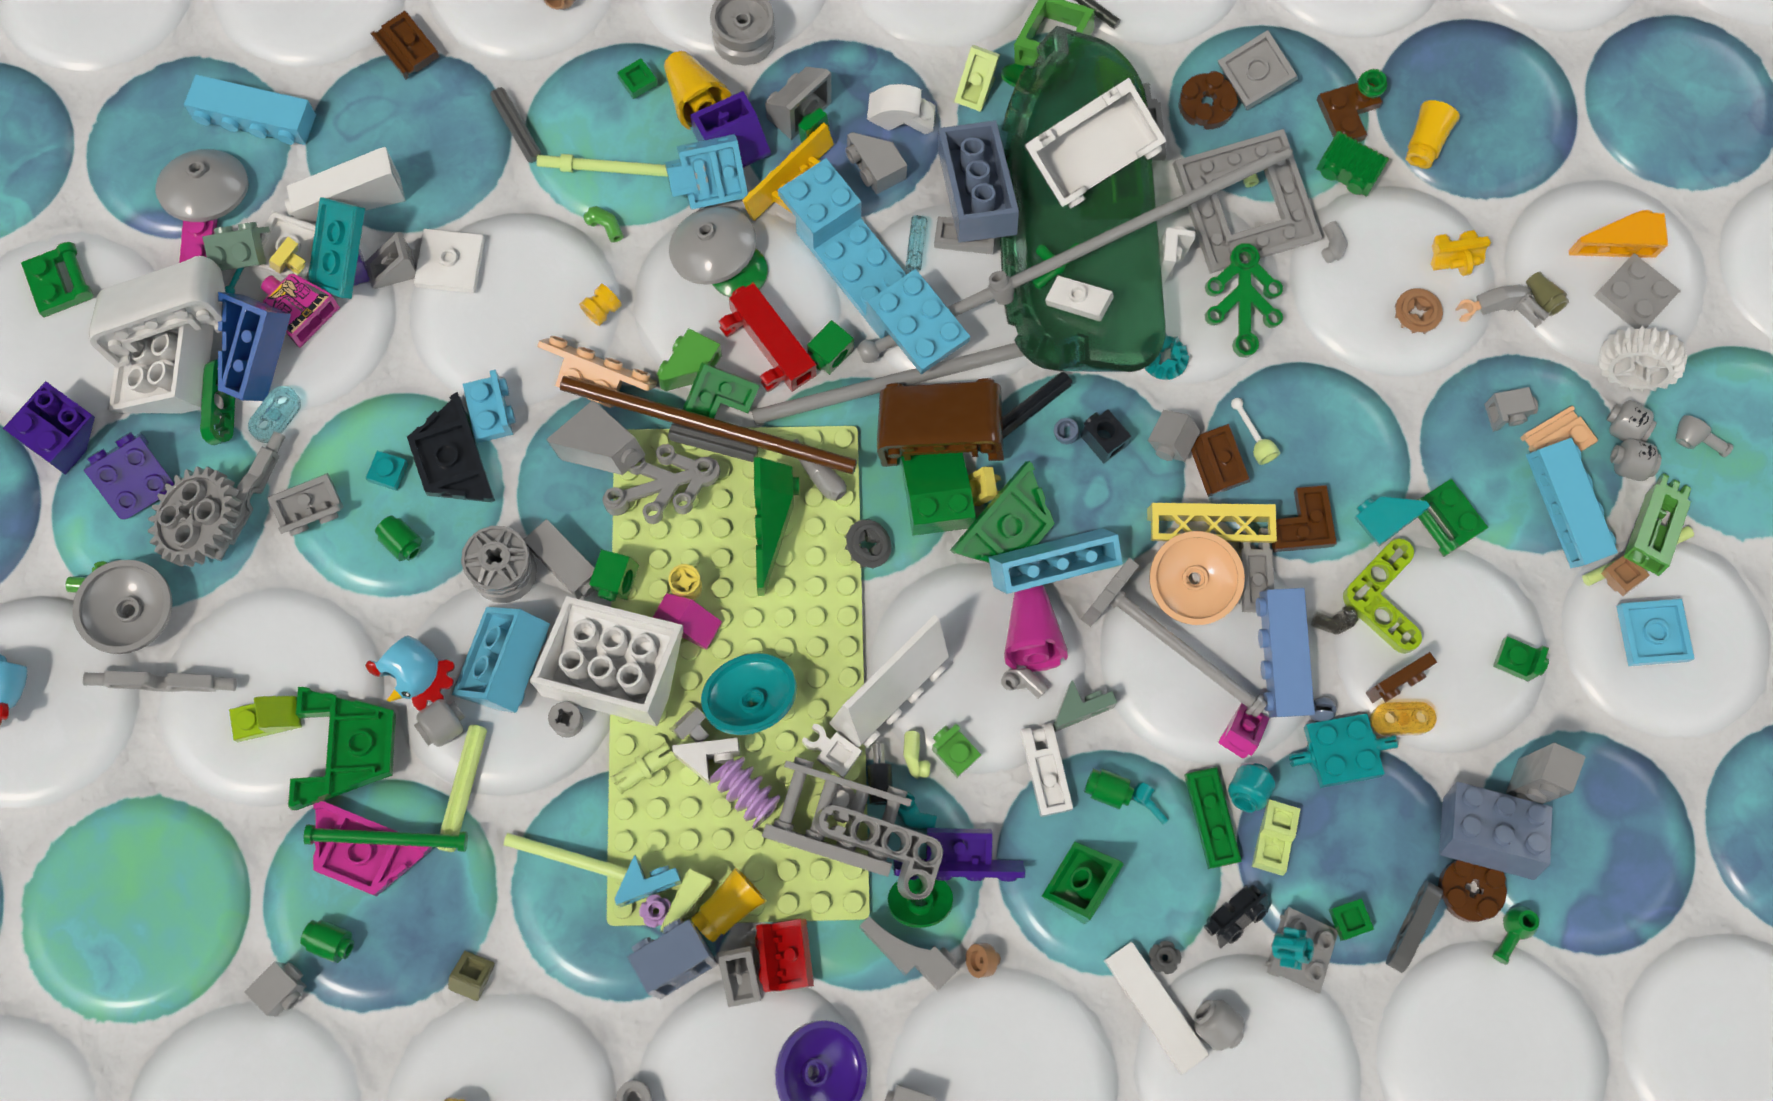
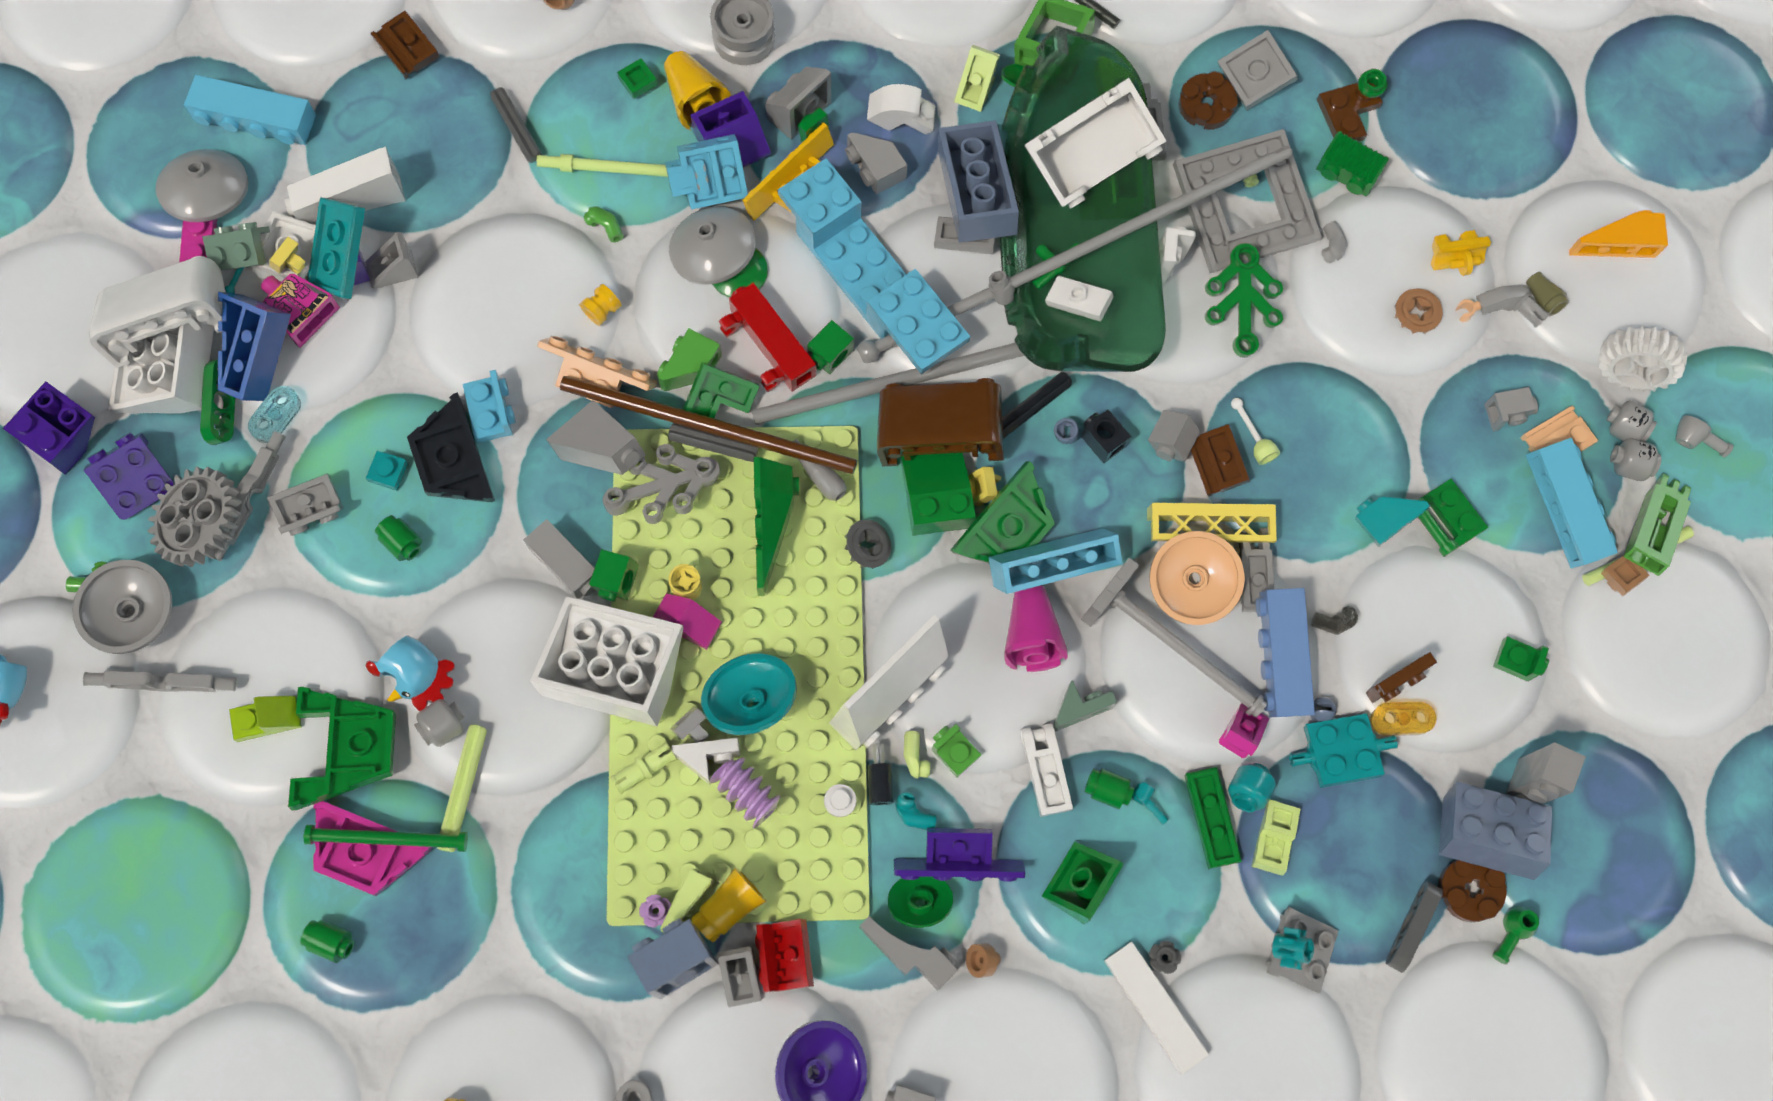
green plate [21,242,93,317] -> none
light grey brick [244,961,307,1017] -> none
white plate [414,229,485,293] -> none
olive slope [448,951,495,1001] -> none
medium azure slope [452,607,550,713] -> none
light grey wheel [461,526,537,603] -> none
yellowish green piece [504,833,628,881] -> none
light grey wheel [548,702,584,738] -> none
medium azure slope [614,855,682,908] -> none
light grey fence [762,756,912,877] -> none
white plate [802,724,862,778] -> none
light grey beam [814,805,943,900] -> none
clear light blue axle [905,215,927,272] -> none
light grey arm [1001,668,1049,699] -> none
teal gear [1141,333,1190,380] -> none
light grey head [1194,1000,1244,1050] -> none
black hinge [1204,885,1269,948] -> none
reddish brown plate [1272,485,1337,552] -> none
green plate [1329,898,1374,941] -> none
lime beam [1343,538,1422,654] -> none
yellow plant [1406,100,1460,169] -> none
light grey plate [1594,253,1681,329] -> none
medium azure plate [1616,599,1695,667] -> none

